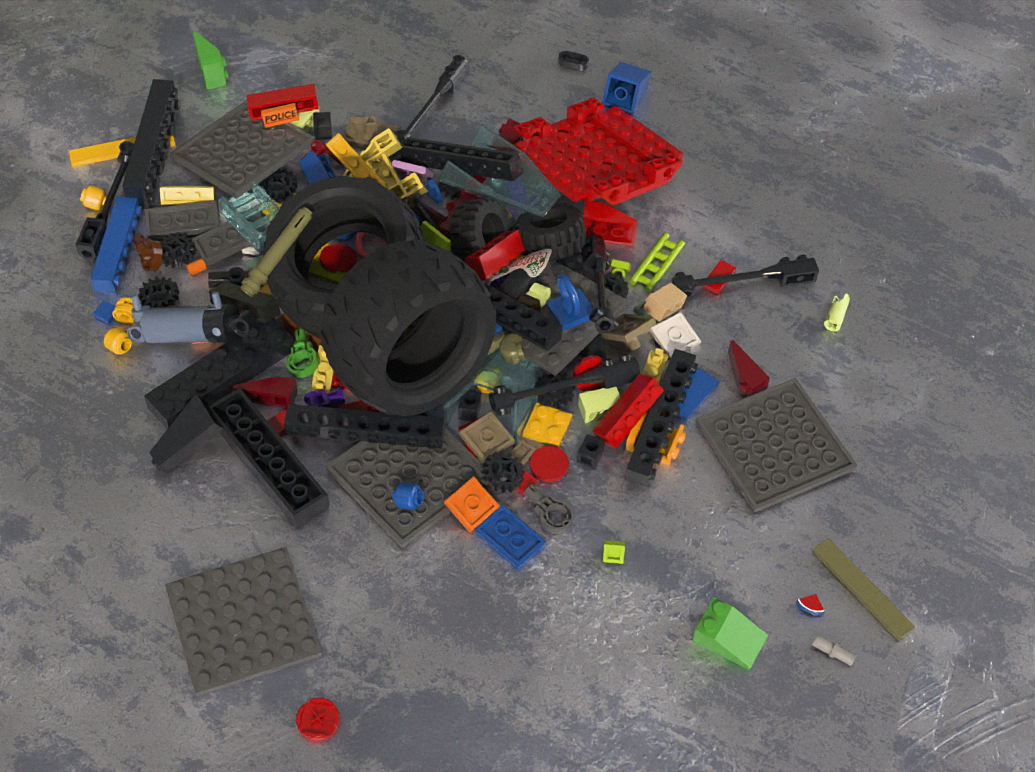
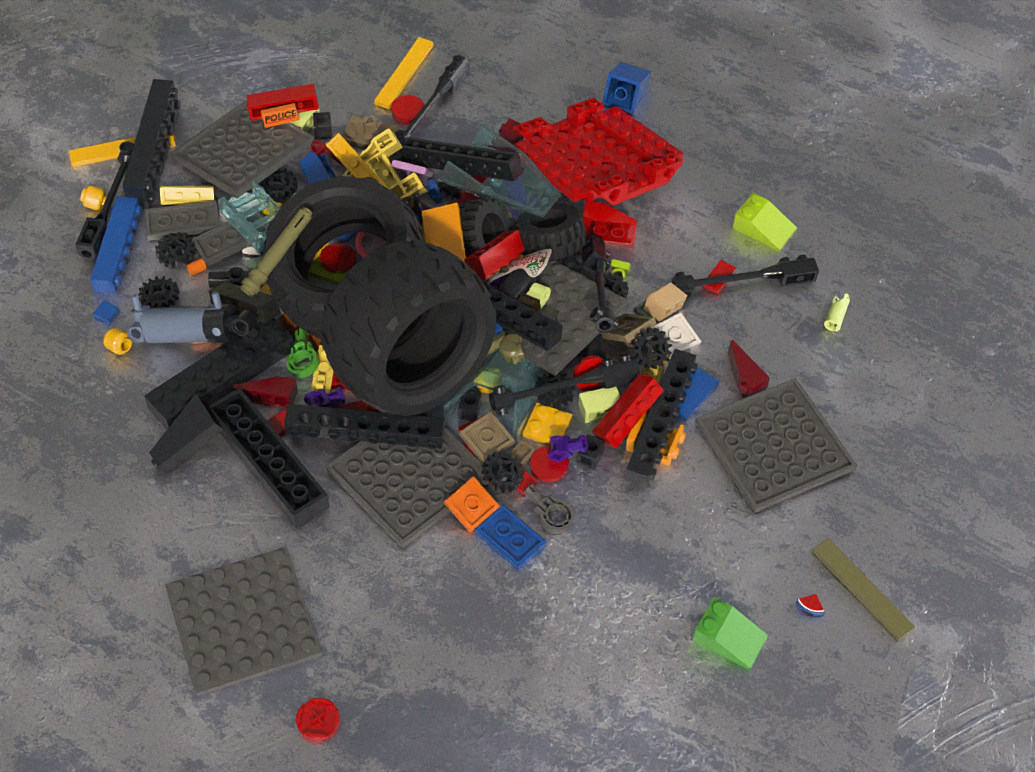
yellow wheel [112,297,135,325] -> none
reddish brown pin [133,234,162,272] -> none
bright green slope [192,31,228,90] -> none
blue head [392,482,424,510] -> none
blue tile [546,273,594,332] -> none
black beam [558,51,589,71] -> none
lime tile [603,540,625,564] -> none
lime bar [629,233,685,293] -> none
light grey pin [812,634,857,666] -> none
none -> yellow tile [374,37,433,110]
none -> red tile [391,95,424,123]
none -> light orange tile [422,203,466,262]
none -> dark purple connector [548,435,588,462]
none -> black gear [631,327,672,369]
none -> lime slope [733,193,797,252]

